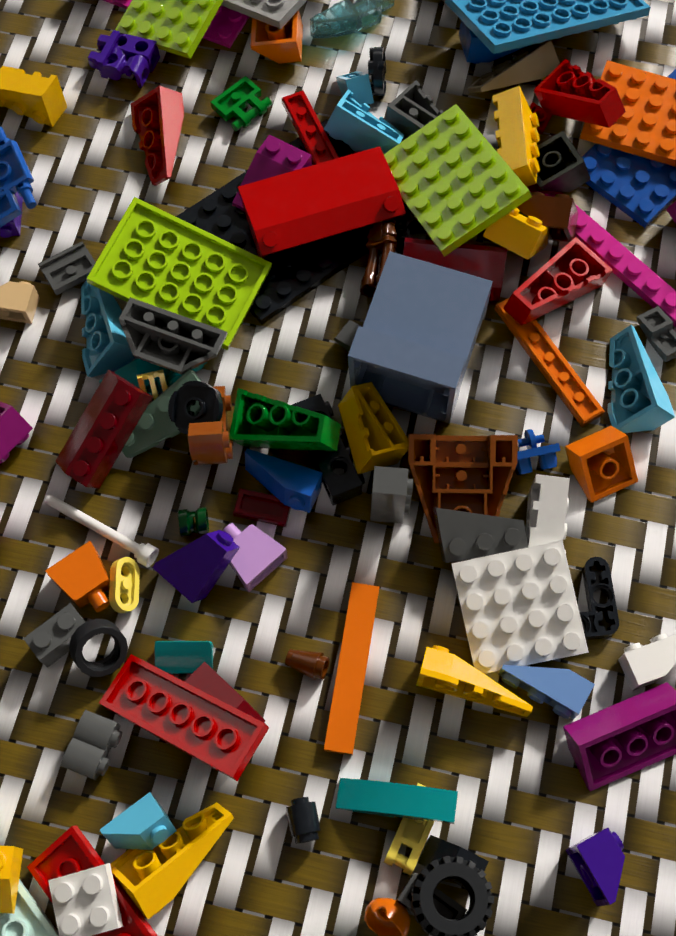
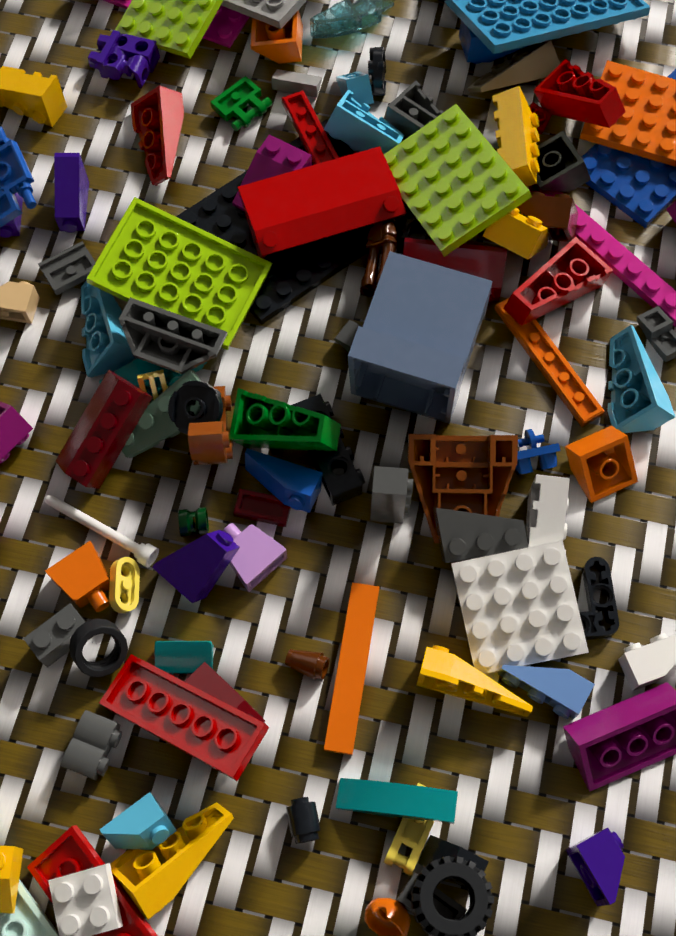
yellow wedge [338,382,408,474] -> none
none -> dark purple slope [54,153,89,233]
none -> light grey slope [271,69,322,98]

